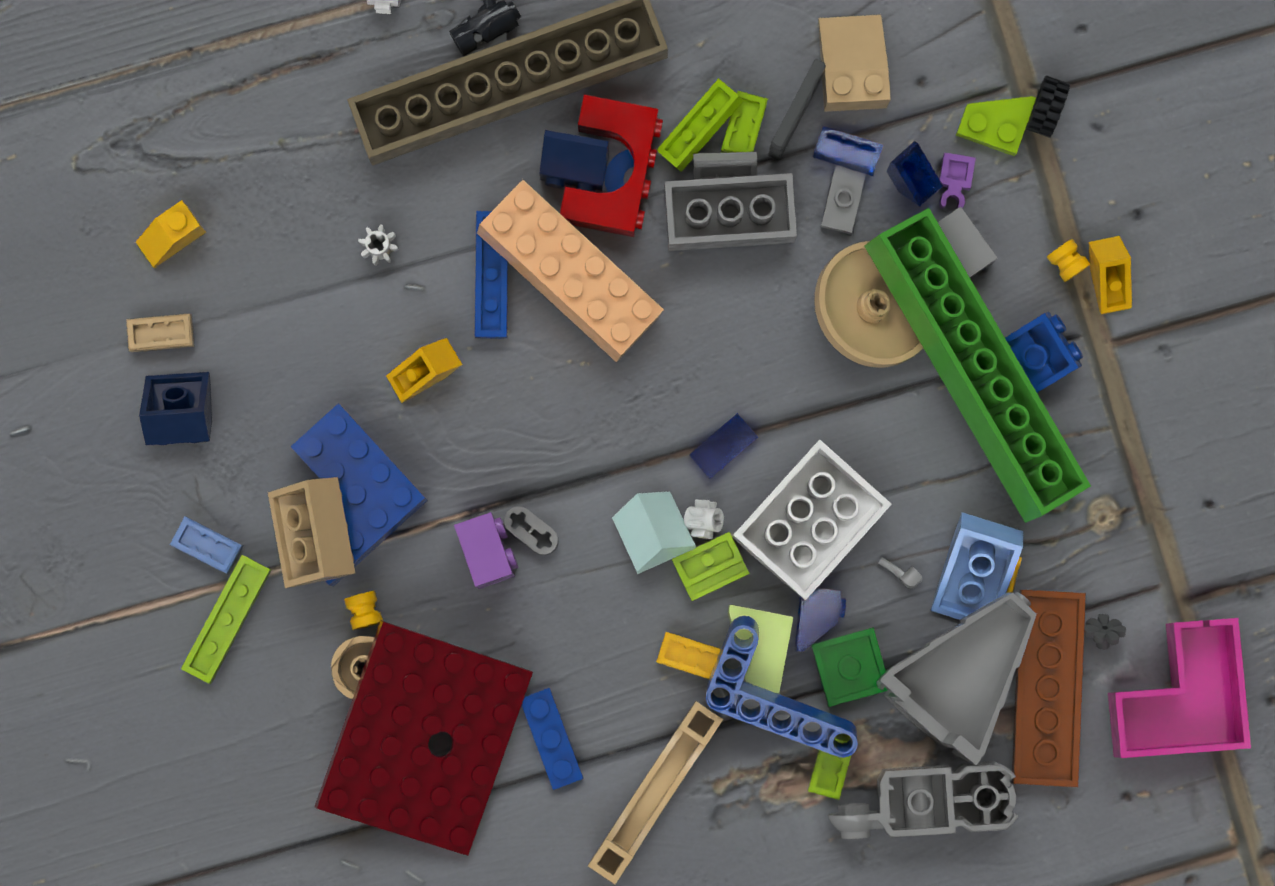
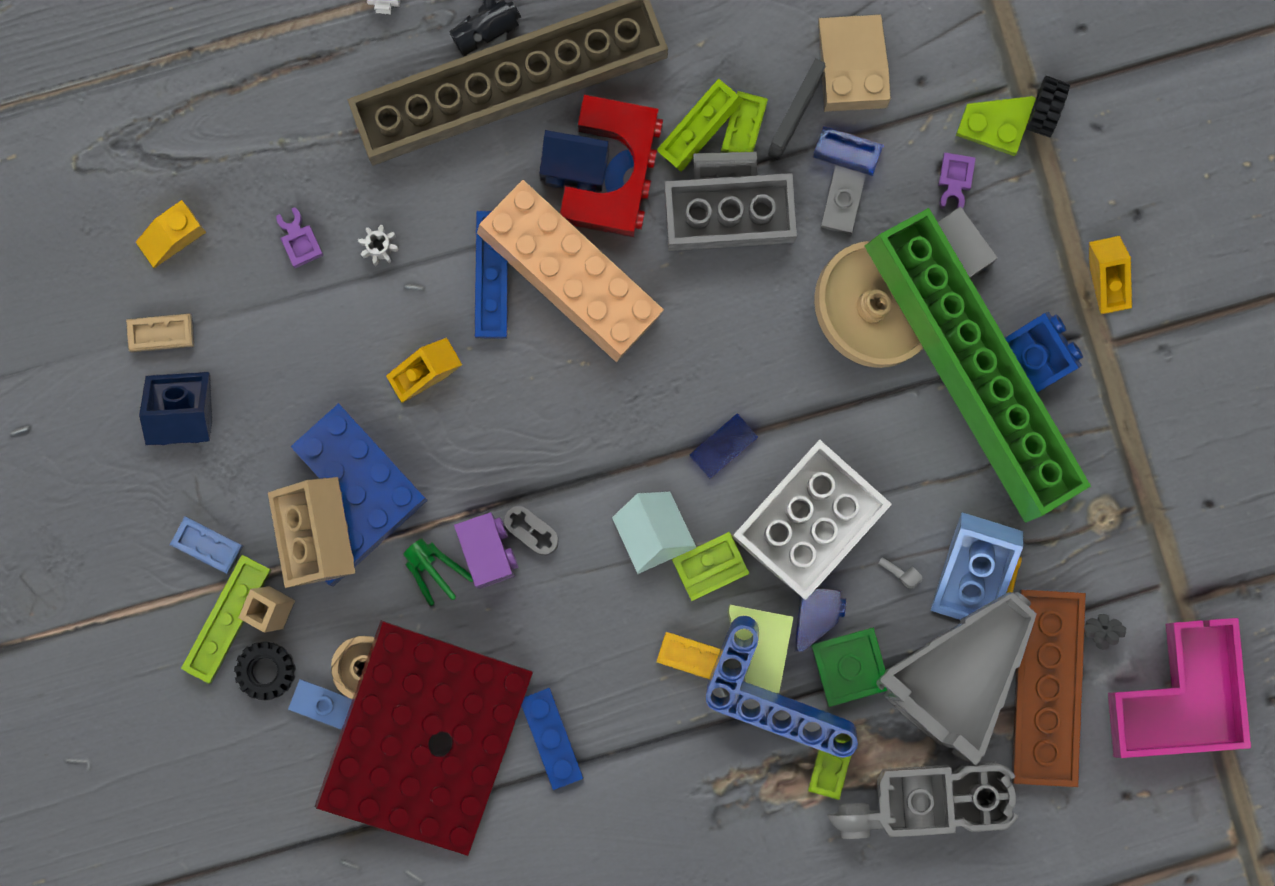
yellow wheel [344,591,383,630] -> none
tan arch [588,701,723,884] -> none
white gear [684,499,724,539] -> none
clear blue slope [886,141,943,207] -> none
yellow wheel [1047,238,1091,282] -> none
none -> black tyre [234,642,296,700]
none -> tan brick [238,586,295,633]
none -> medium lavender plate [276,208,324,268]
none -> medium blue plate [288,679,352,730]
none -> green plant [403,538,473,606]

